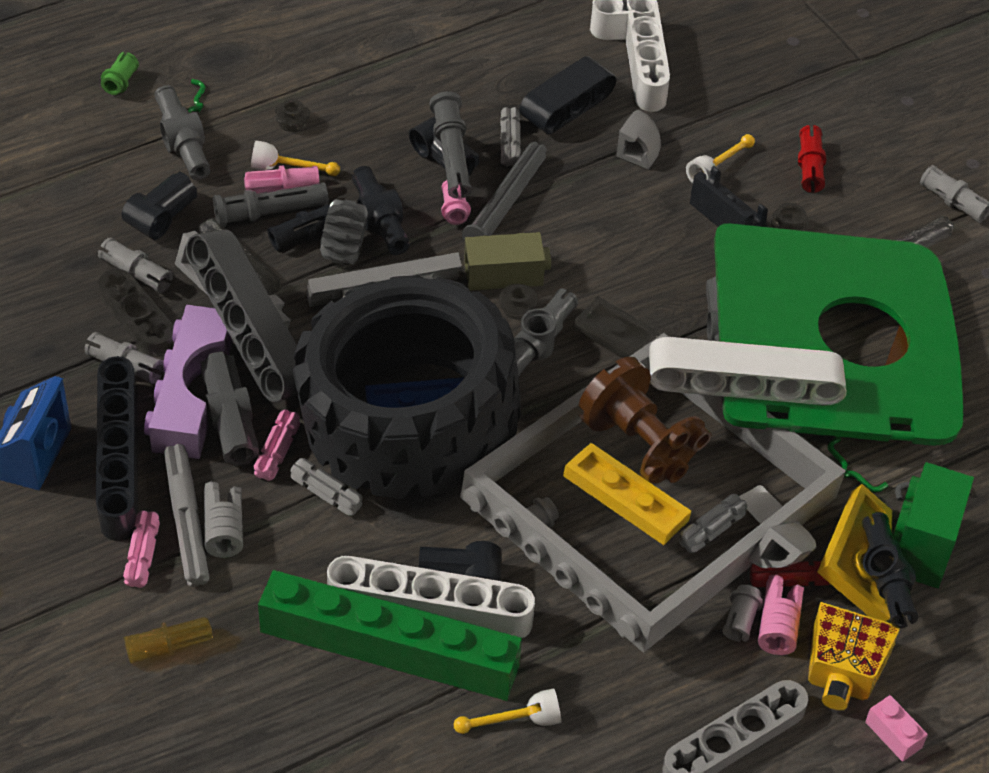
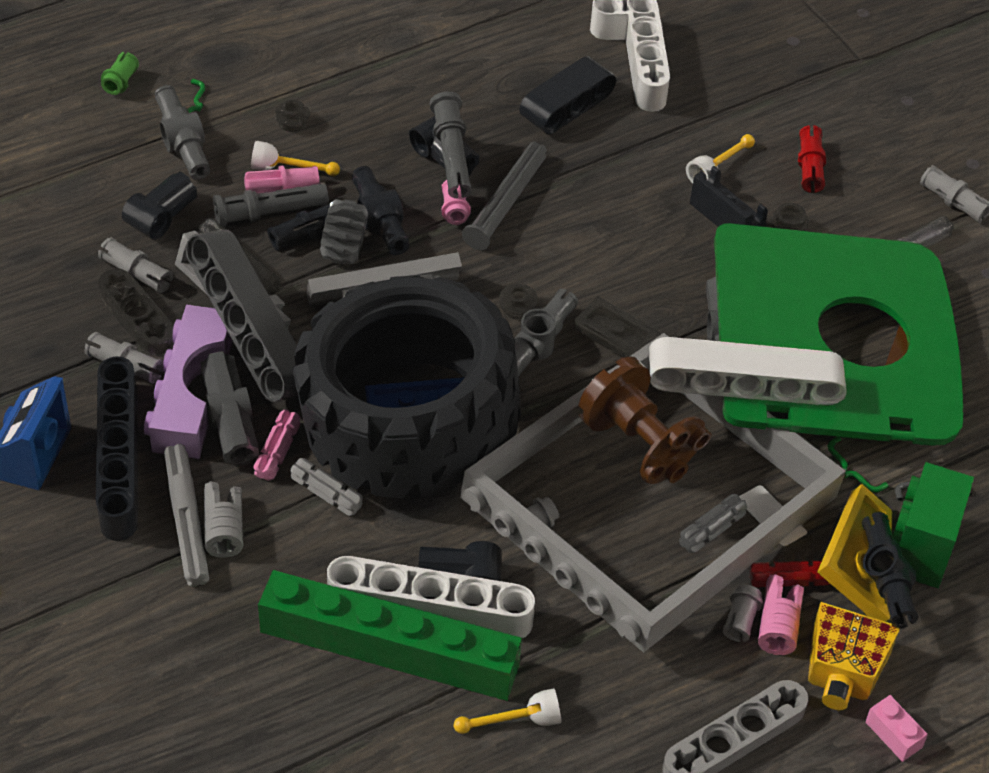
bright pink axle [123,510,160,588] -> none
clear yellow axle [123,617,213,664] -> none
olive brick [464,232,551,291] -> none
light grey axle [501,107,521,167] -> none
yellow plate [563,443,691,545] -> none
light grey brick [616,110,661,169] -> none
light grey brick [748,522,817,568] -> none

